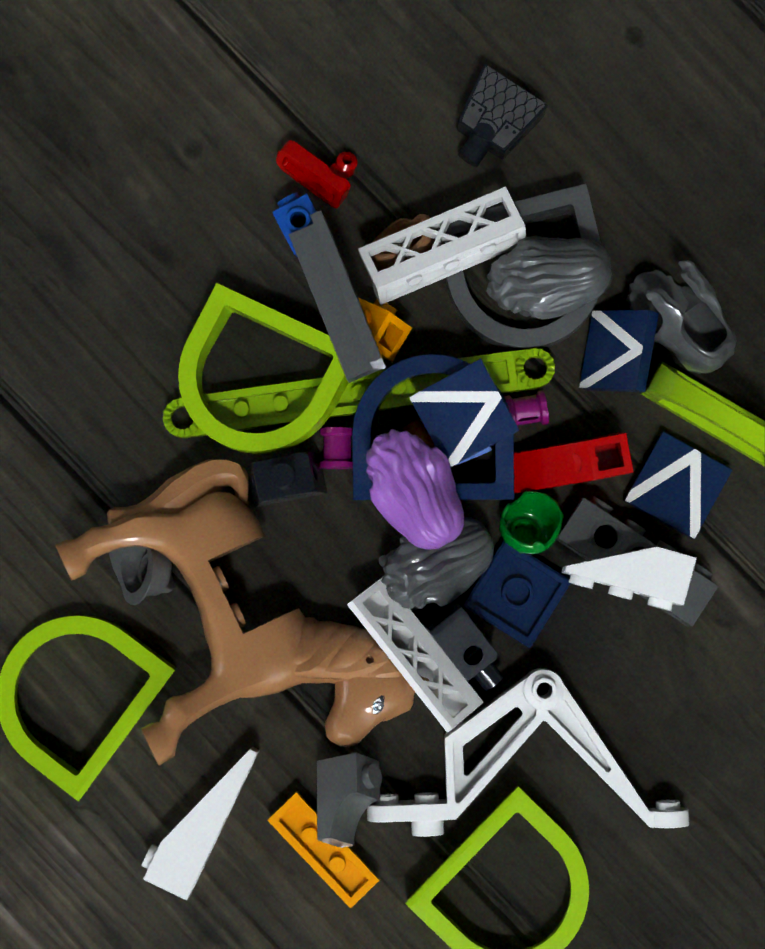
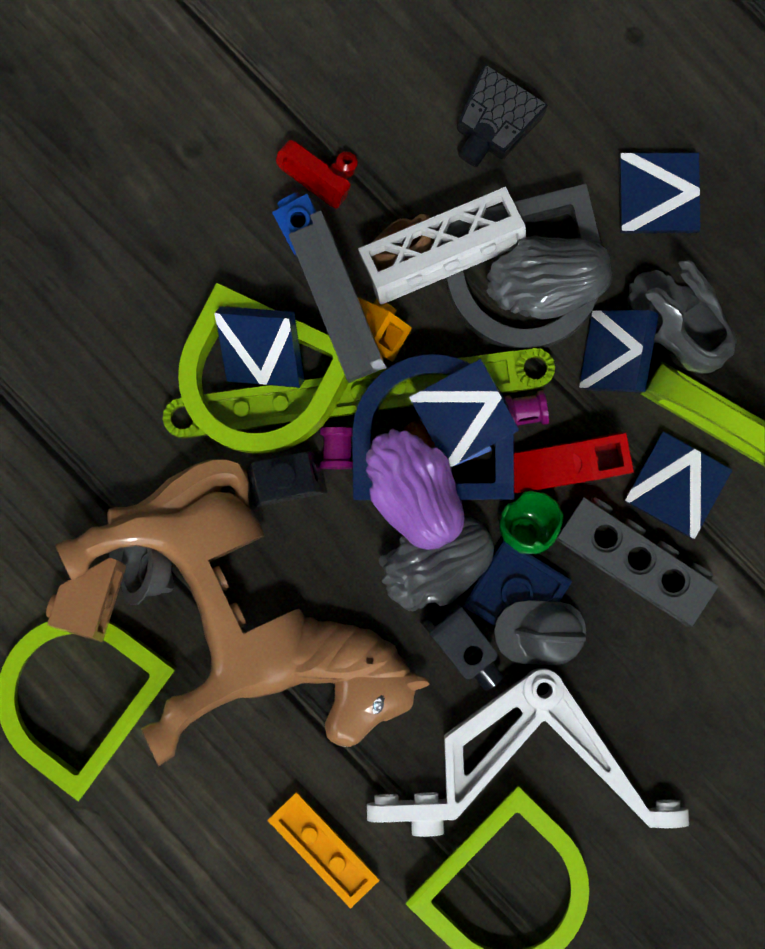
white slope [142,747,260,900] -> none
dark grey arch [317,753,382,848] -> none
white fence [347,577,484,732] -> none
white slope [561,547,696,611] -> none
none -> medium nougat slope [46,558,126,642]
none -> dark blue tile [215,306,305,388]
none -> dark grey piece [494,600,586,665]
none -> dark blue tile [619,153,700,233]

